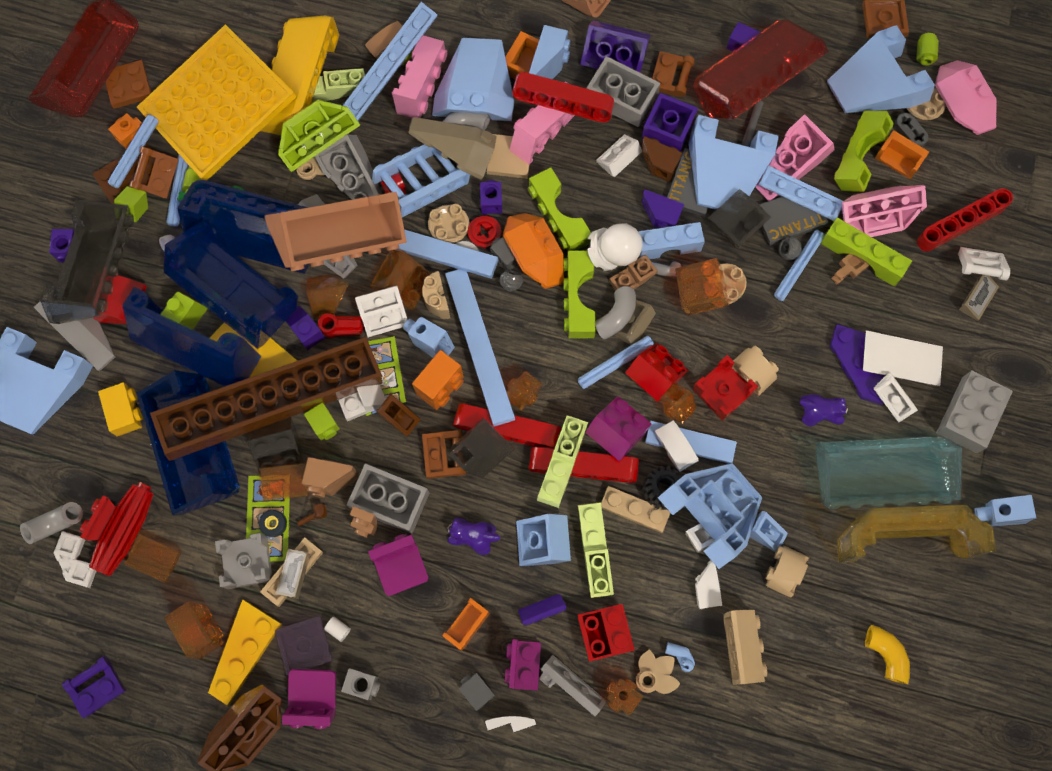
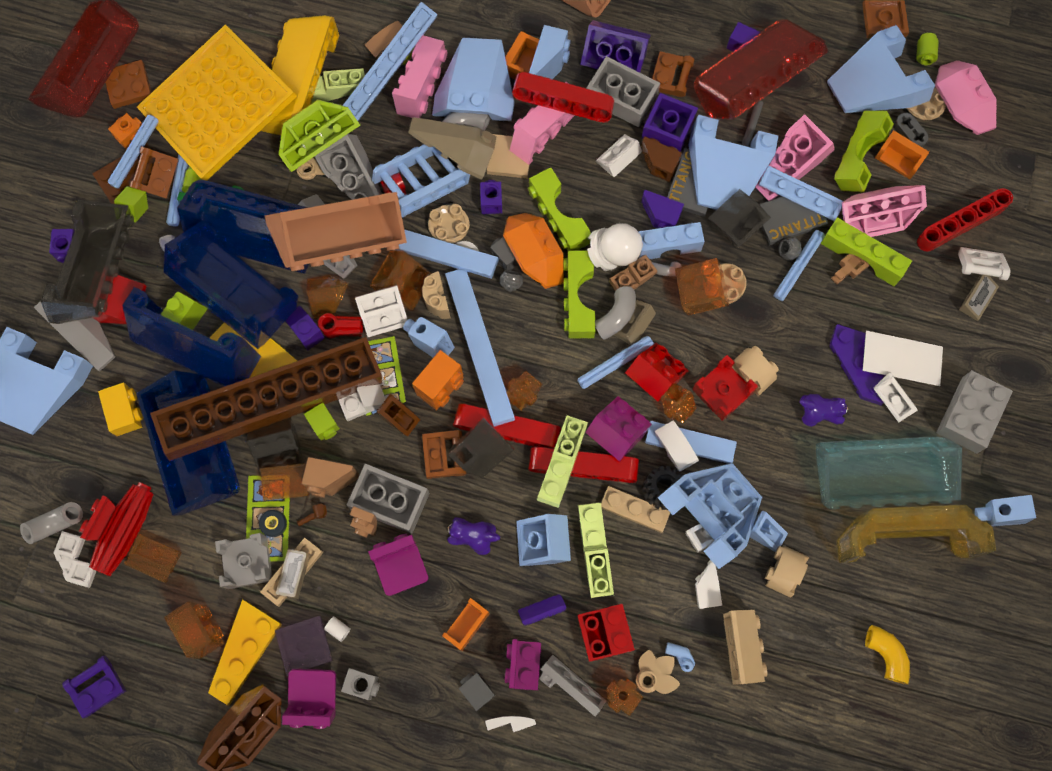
red gear [468,216,501,249] -> none

